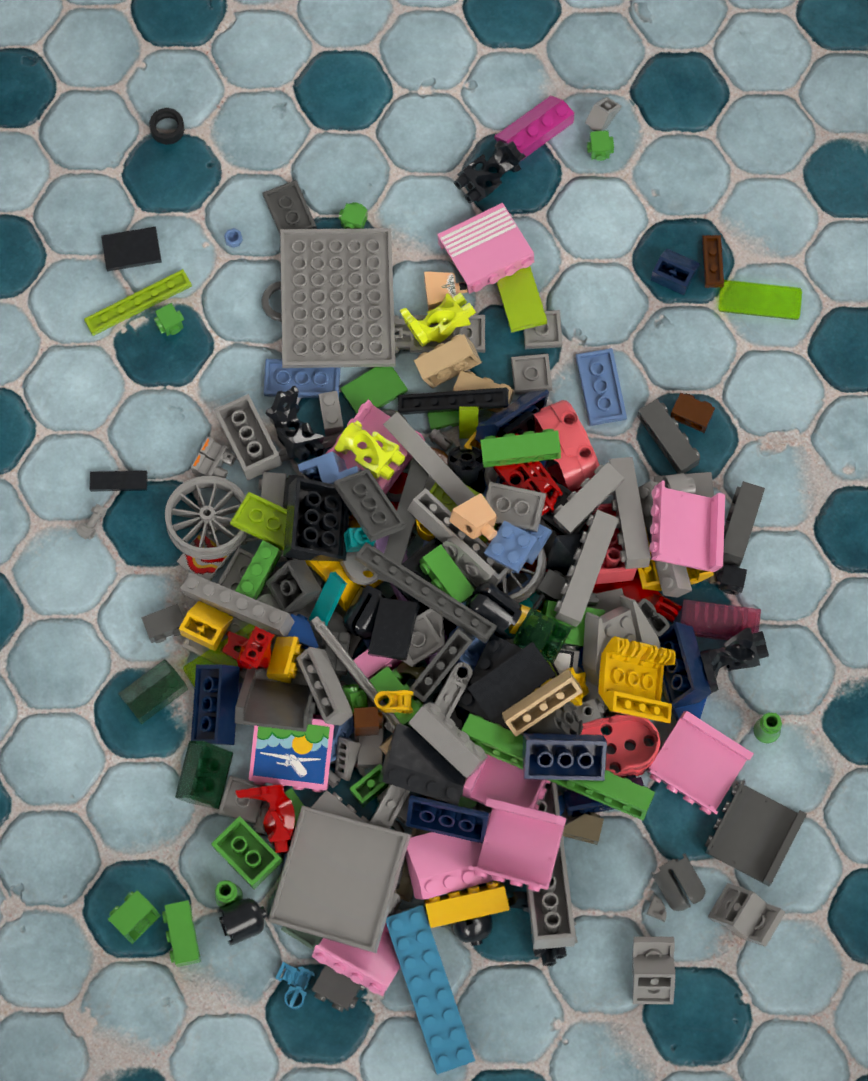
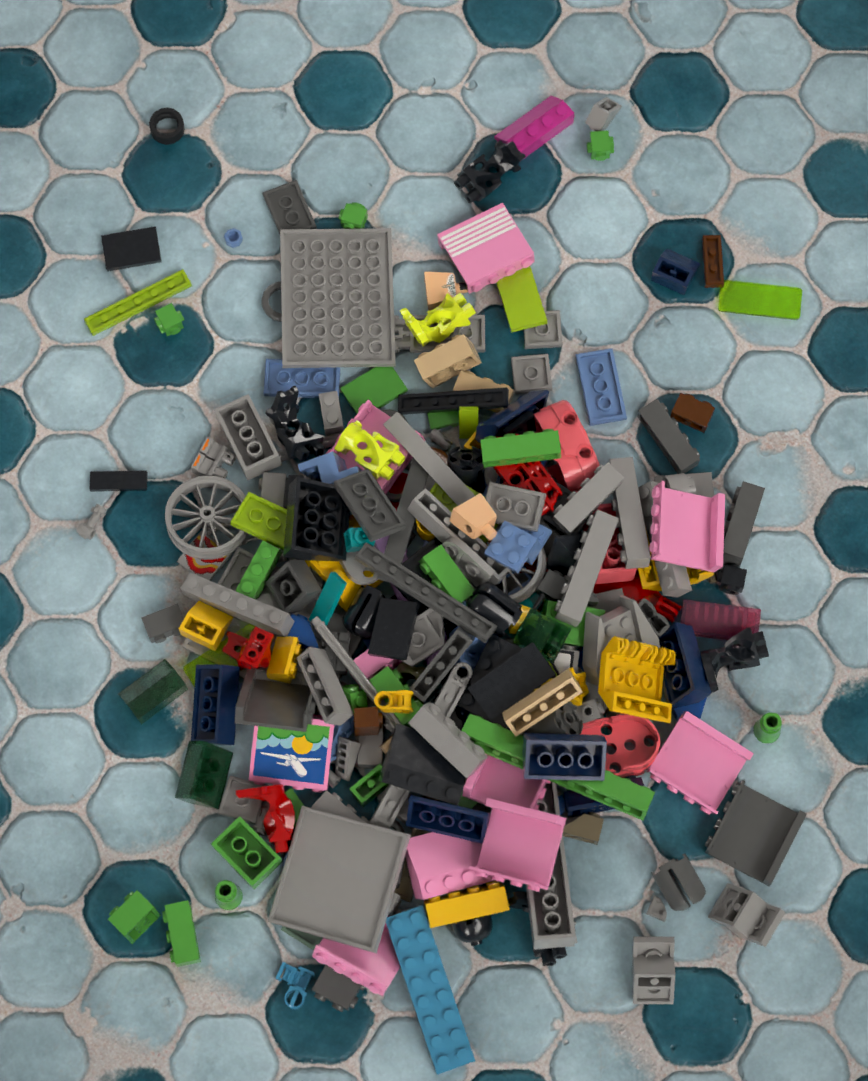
black cylinder [217,898,267,946] -> none

